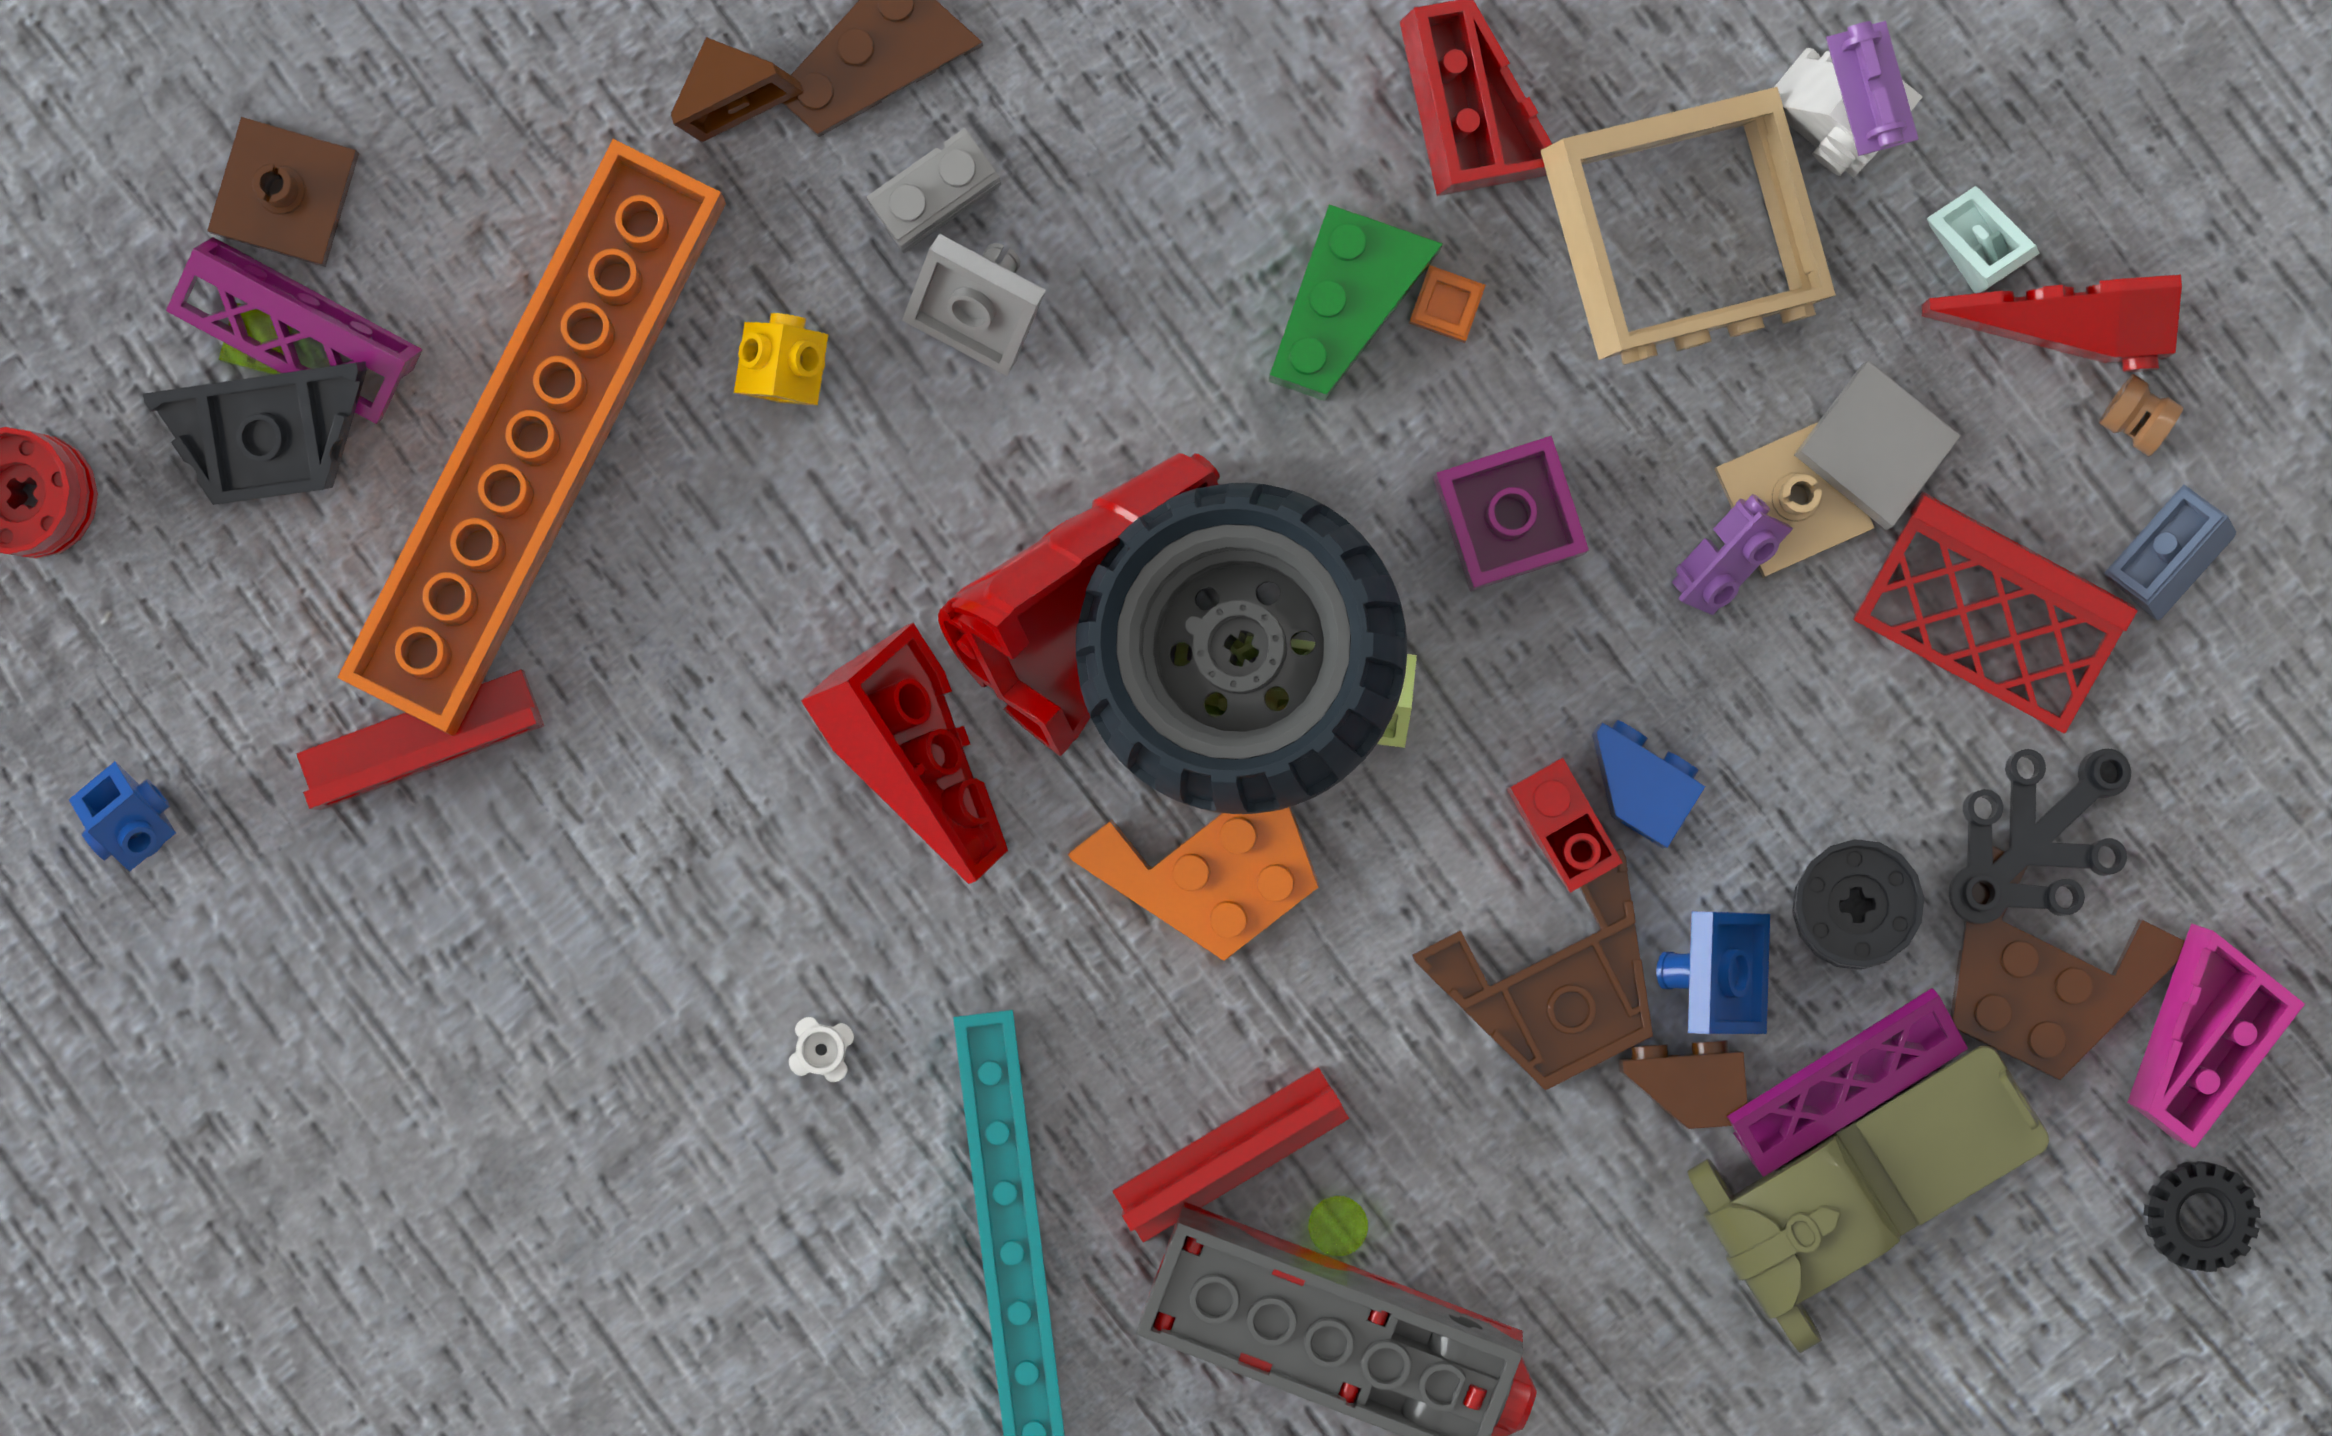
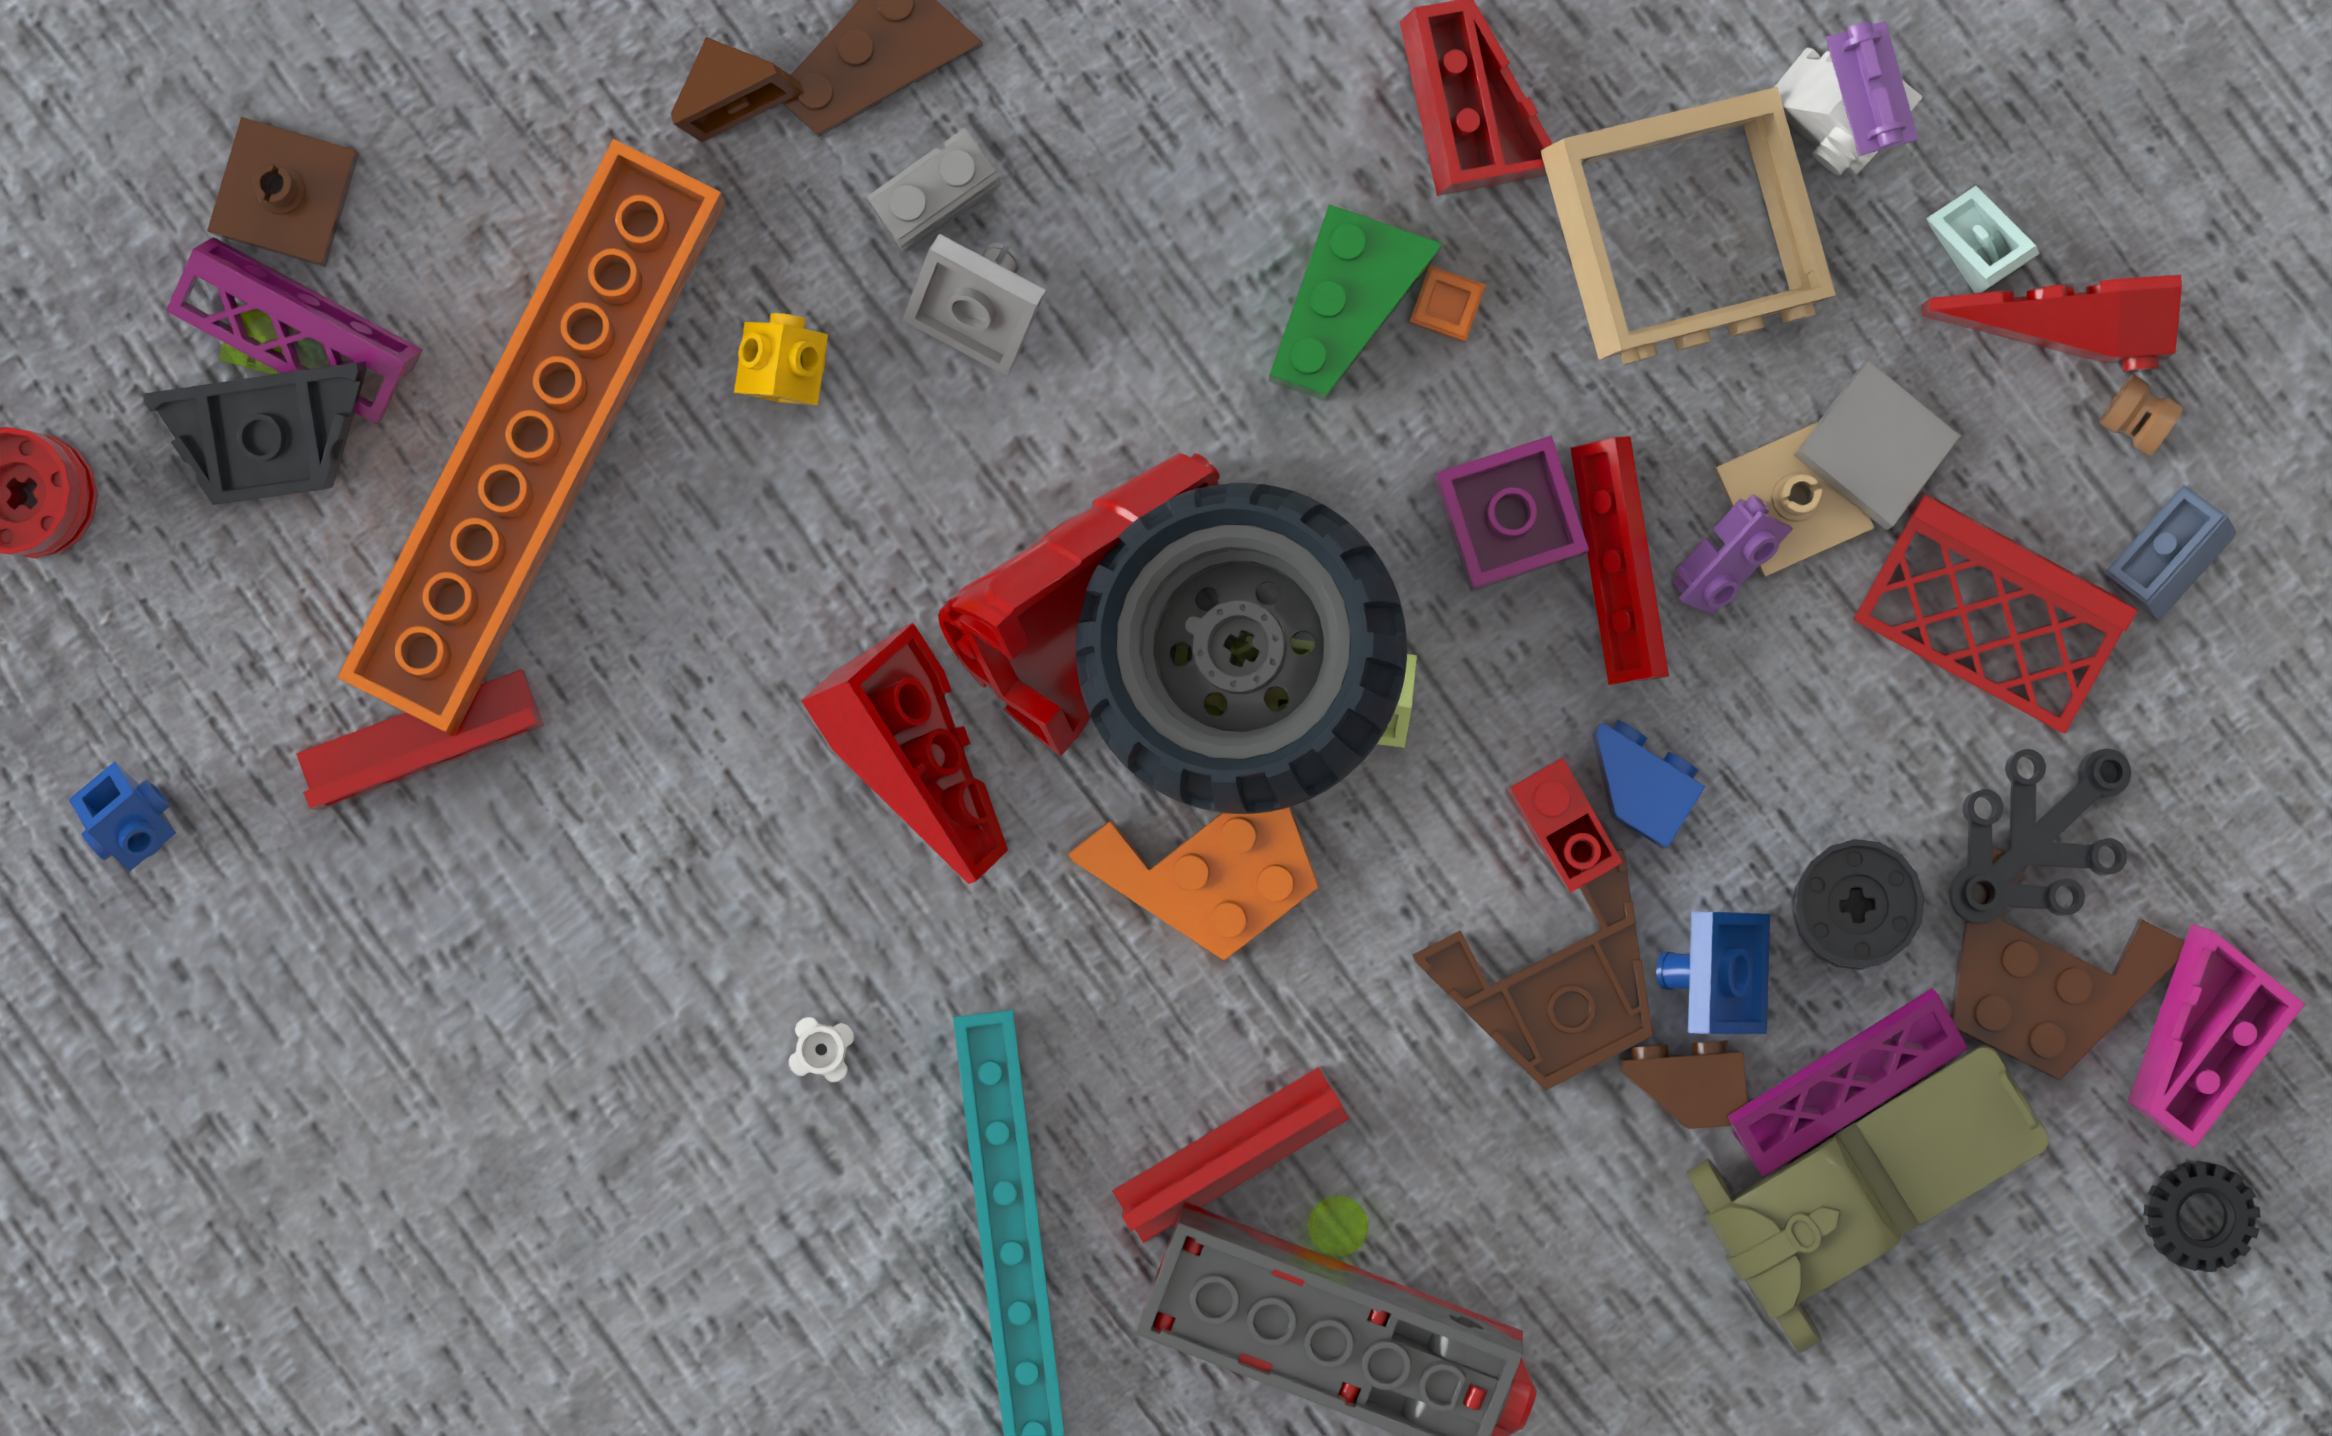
none -> red fence [1570,436,1669,685]

